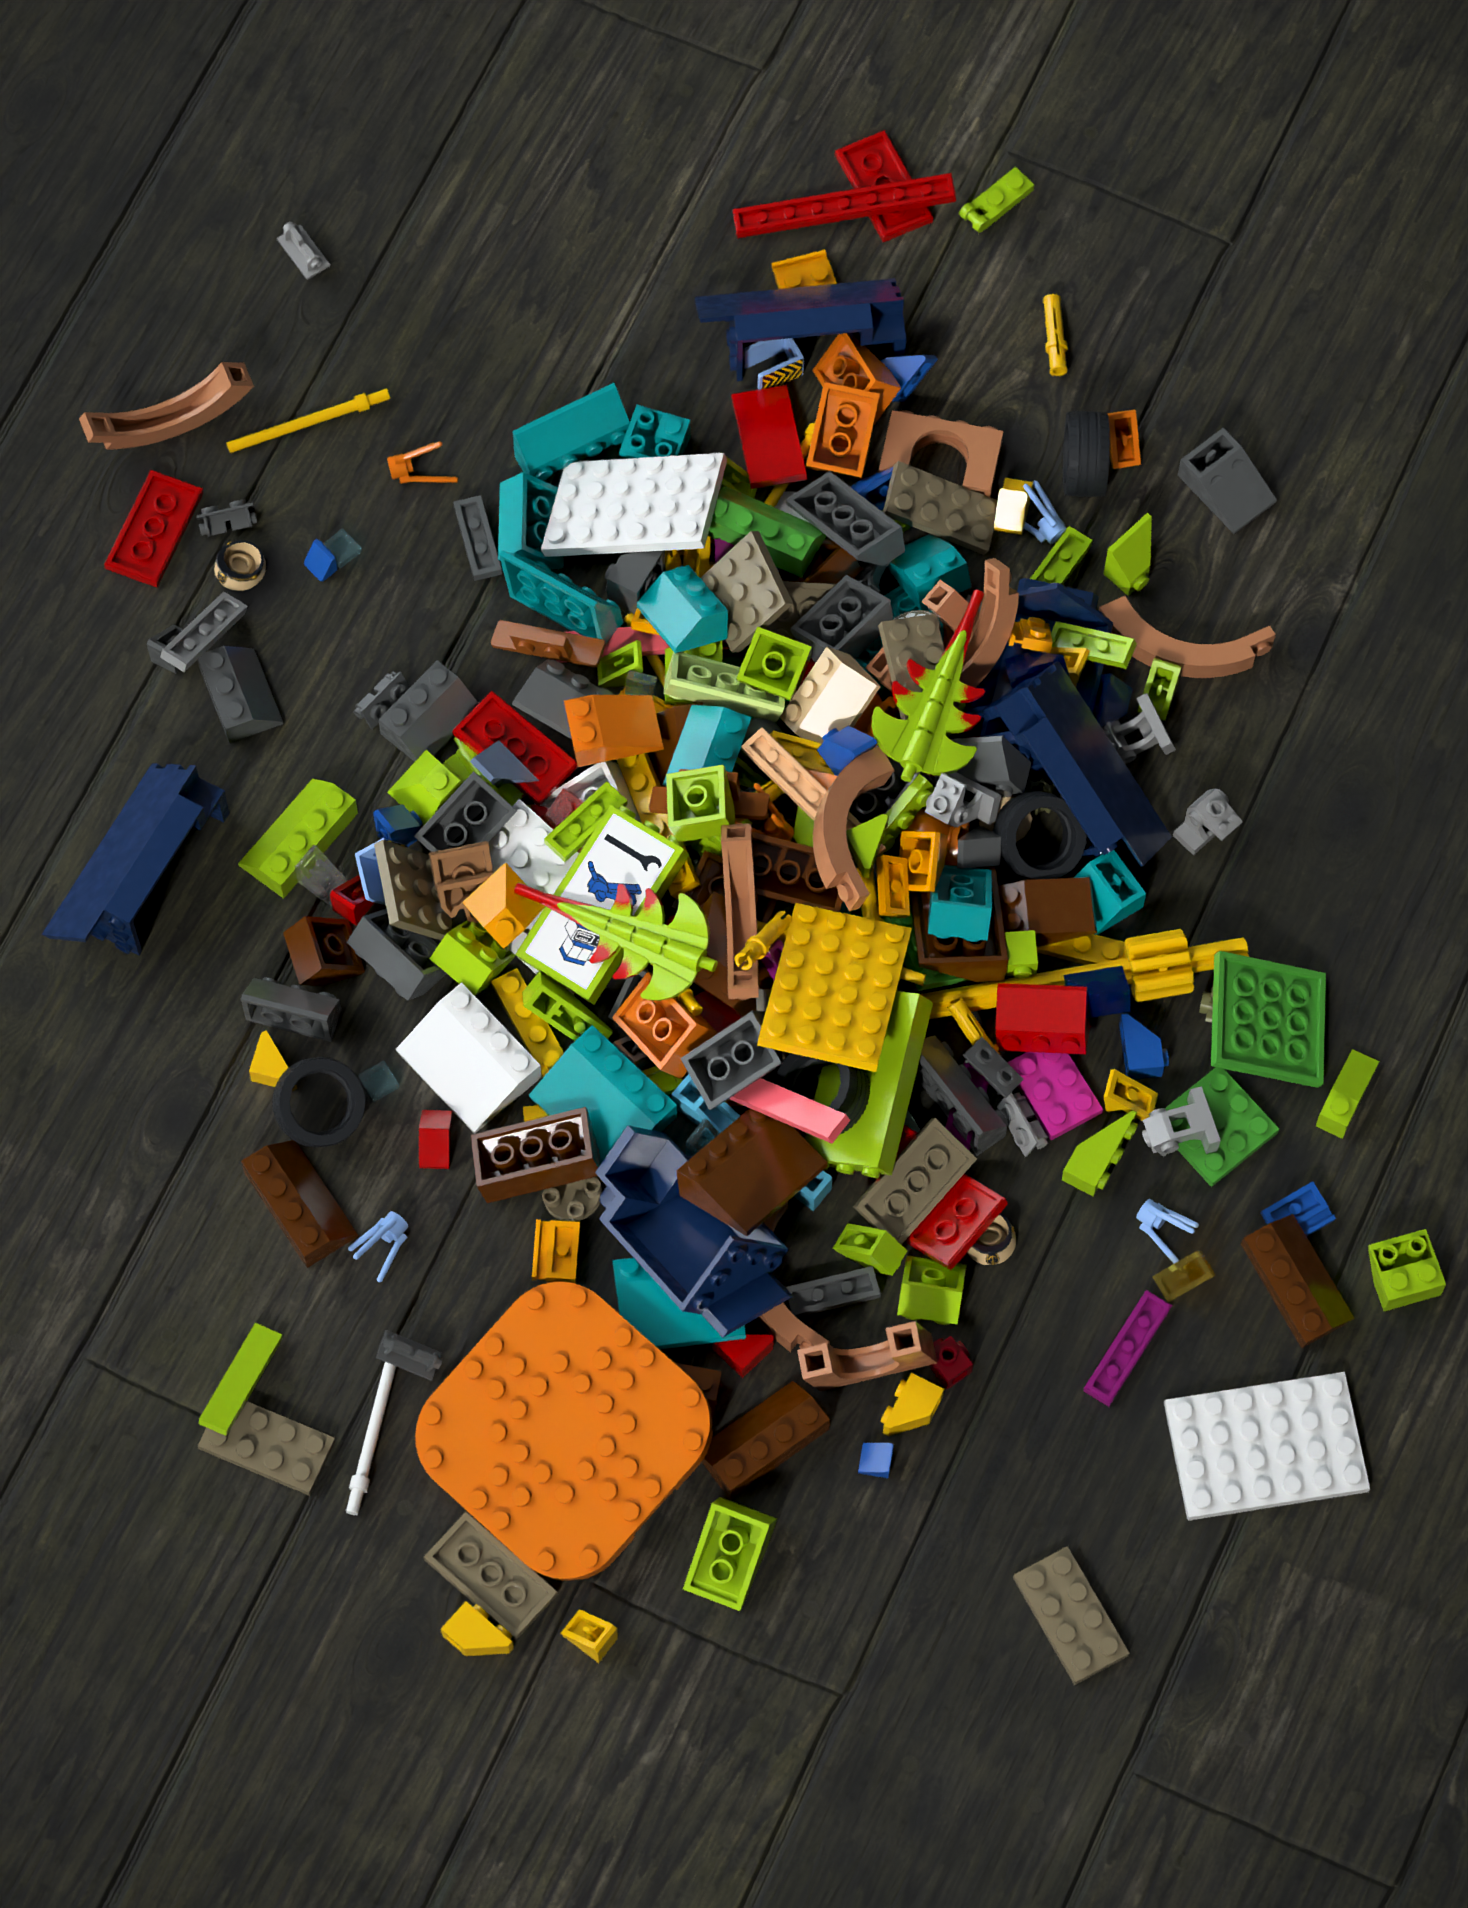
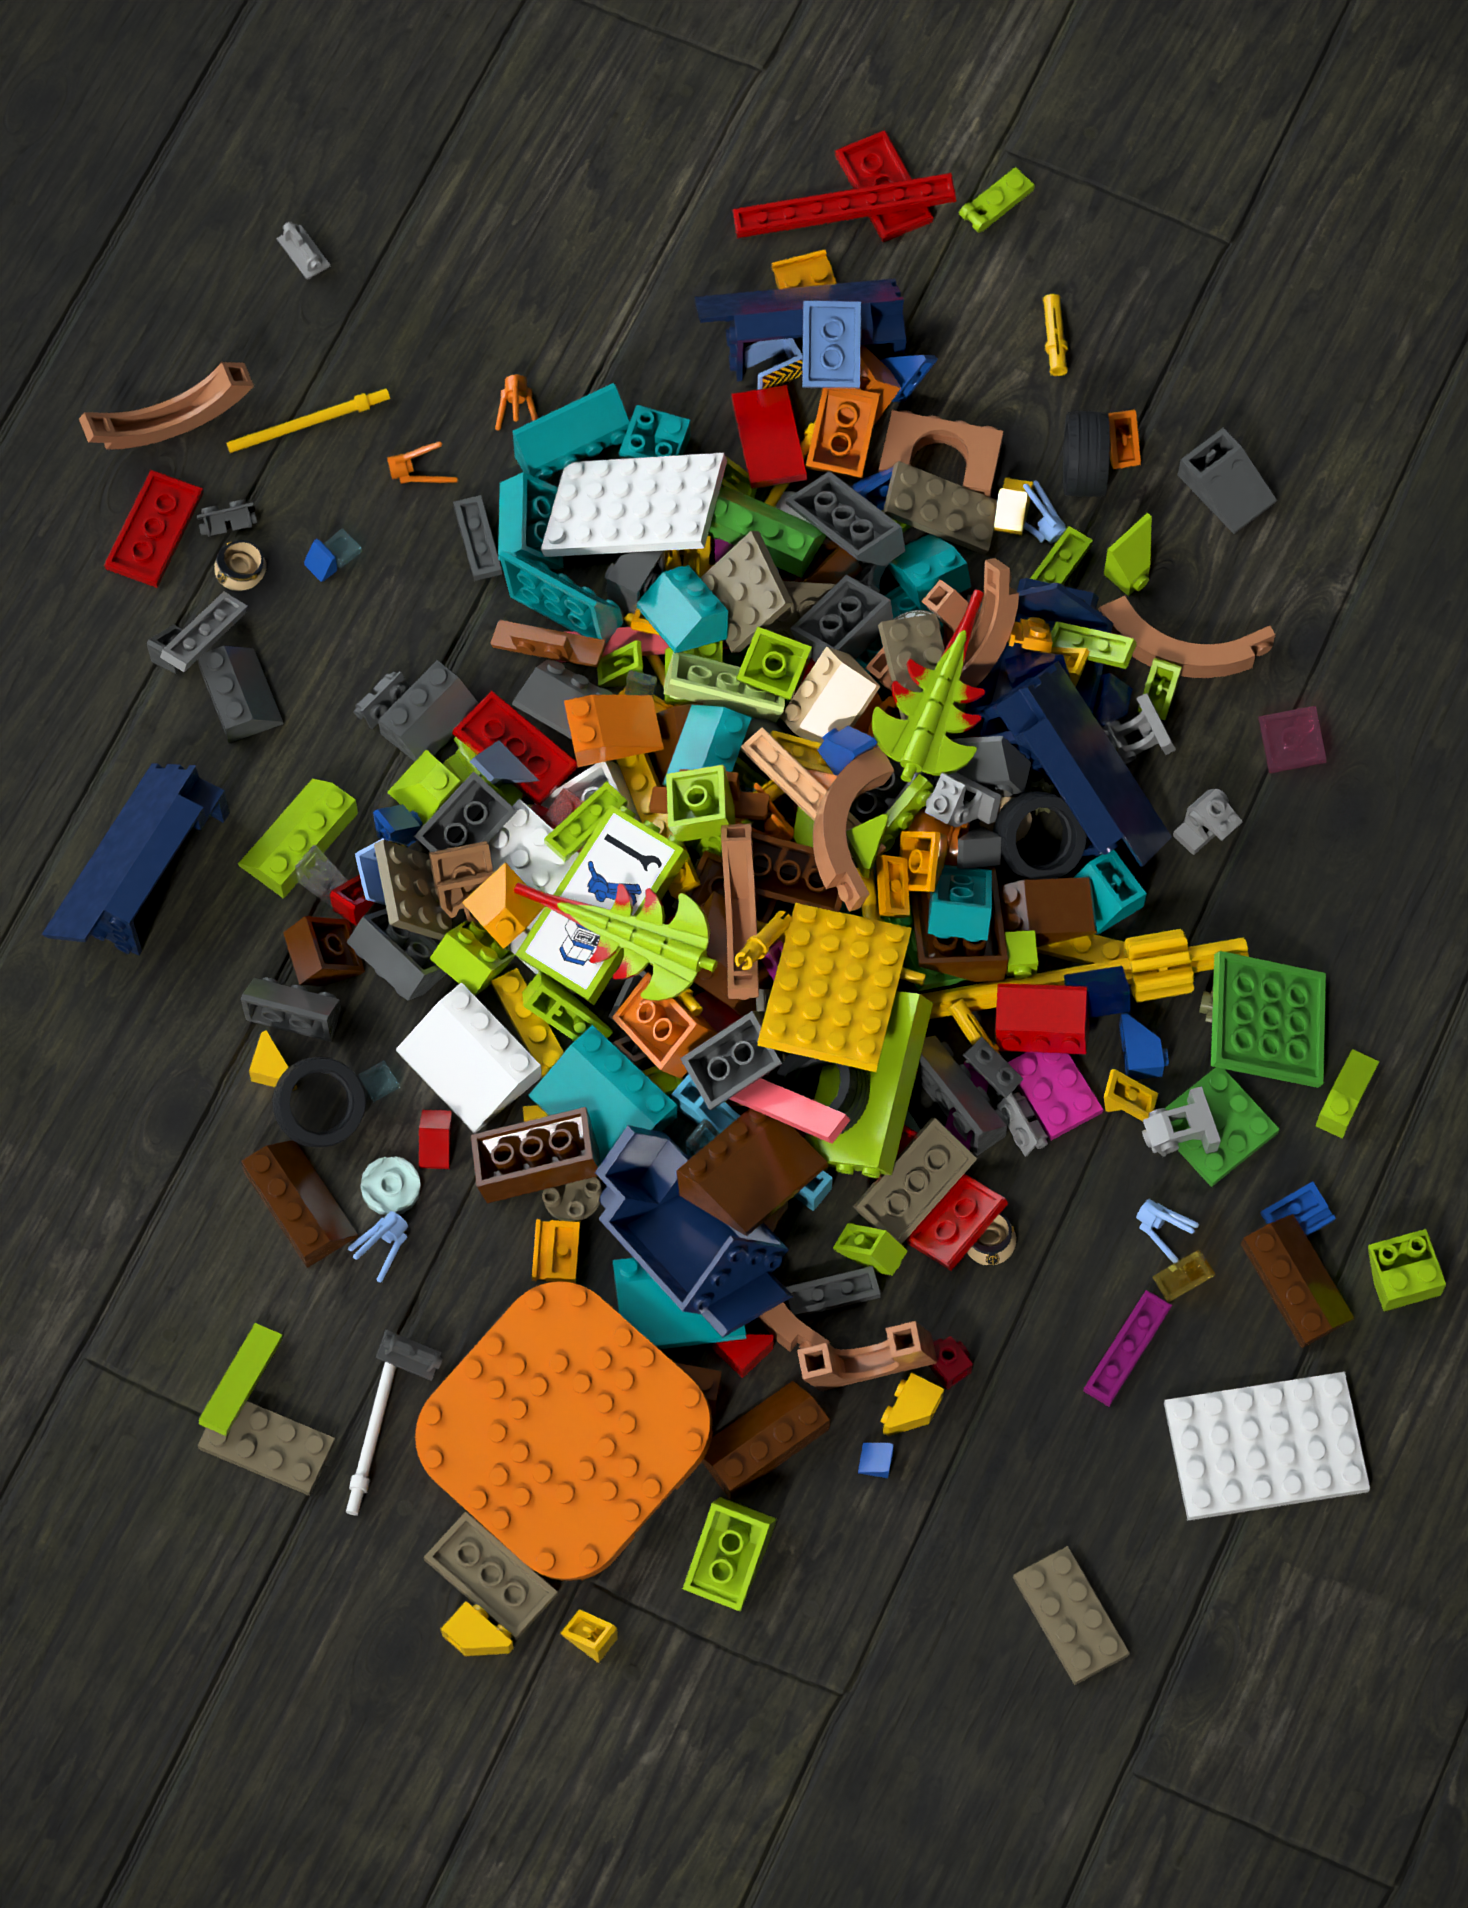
lime slope [897,1256,966,1325] -> none
lime slope [1061,1110,1138,1196] -> none
none -> light aqua tile [361,1156,421,1215]
none -> orange plant [495,375,538,431]
none -> medium blue plate [802,301,861,389]
none -> clear pink plate [1258,706,1327,774]

